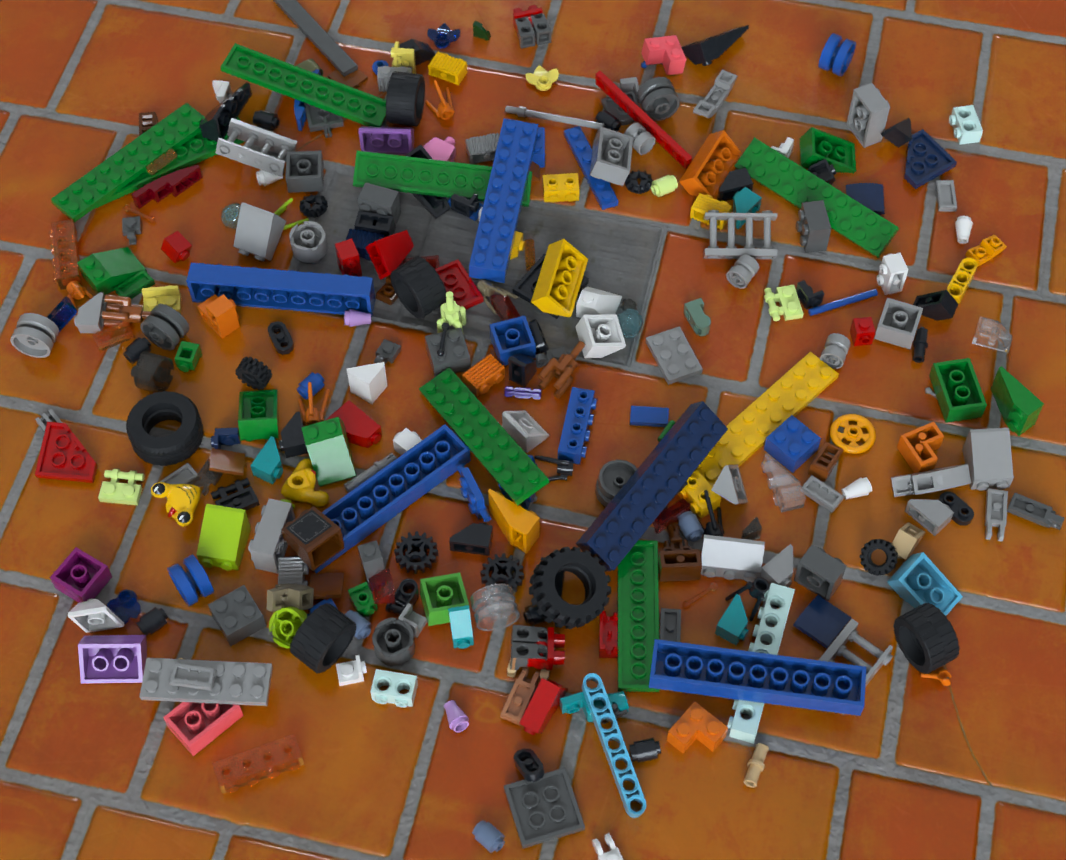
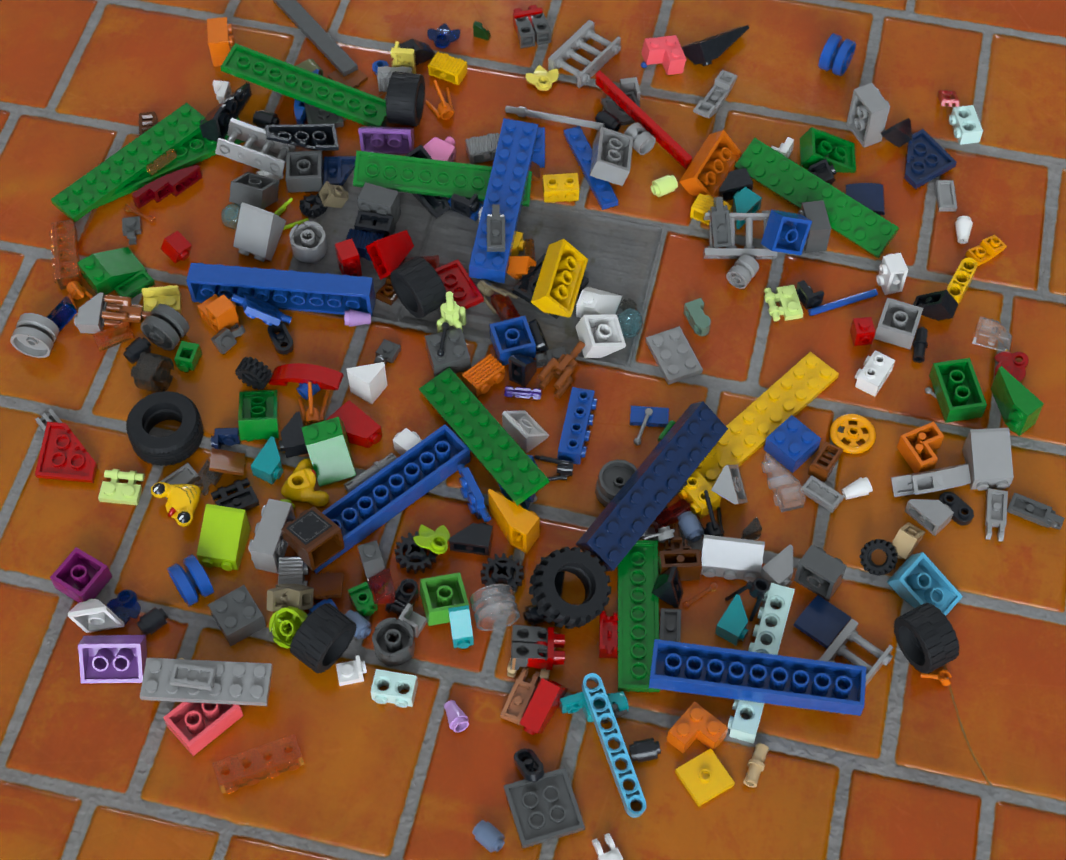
black gear [625,169,653,194] -> none
dark grey wheel [637,77,680,121] -> none
light grey wheel [820,333,851,369] -> none
none -> orange brick [207,17,235,67]
none -> dark grey plate [211,324,246,354]
none -> dark grey brick [229,172,279,209]
none -> blue plate [231,293,292,326]
none -> black wedge [265,124,339,151]
none -> red slope [269,363,344,390]
none -> dark tan brick [318,181,349,208]
none -> dark blue wing [323,156,356,186]
none -> lime plate [413,524,450,554]
none -> dark grey hinge [487,204,505,252]
none -> orange panel [507,256,537,280]
none -> light grey fence [548,20,621,88]
none -> light grey hinge [634,408,653,445]
none -> light grey plate [641,526,675,541]
none -> black slope [652,566,684,608]
none -> yellow plate [675,748,735,807]
none -> dark grey hinge [710,196,732,248]
none -> blue brick [761,209,812,255]
none -> white brick [855,350,895,397]
none -> red tile [937,90,960,107]
none -> red plate [994,351,1029,382]

